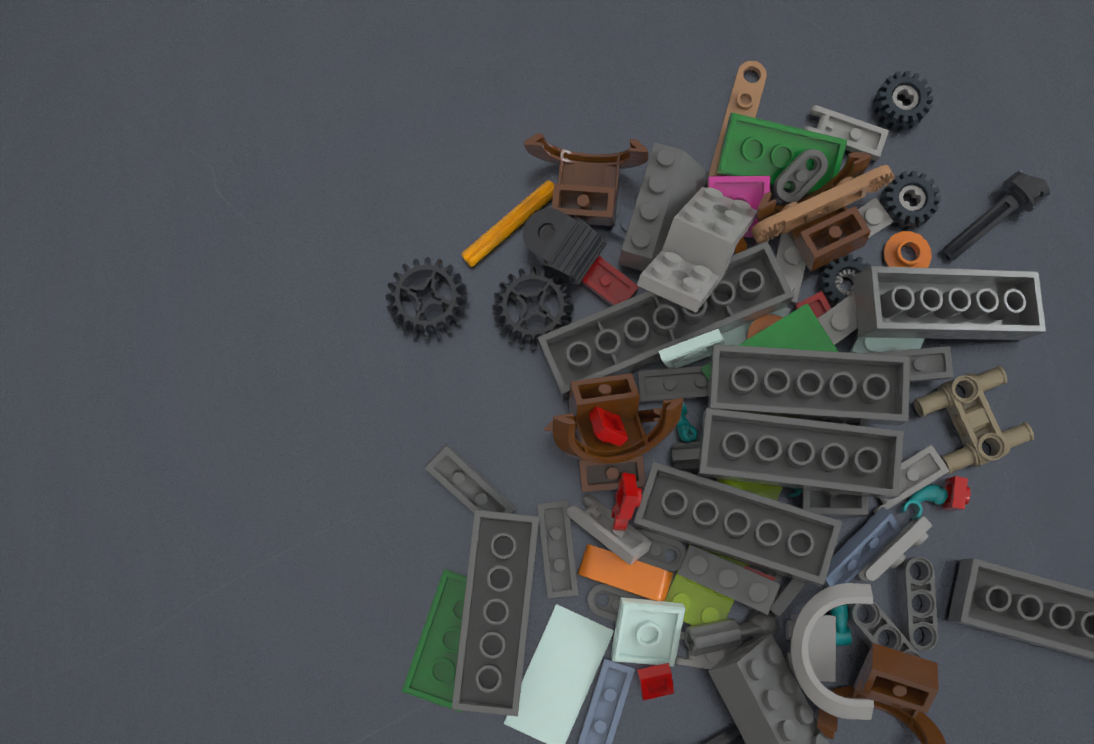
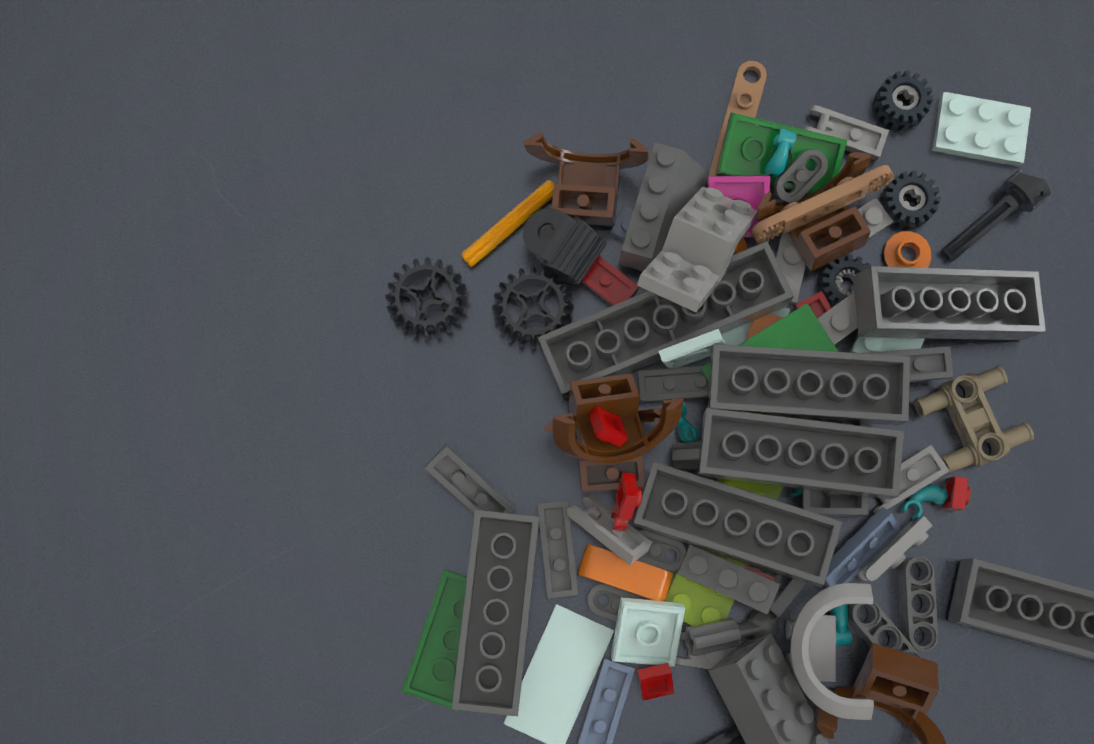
none -> teal arm [765,129,797,178]
none -> light aqua plate [932,92,1031,167]

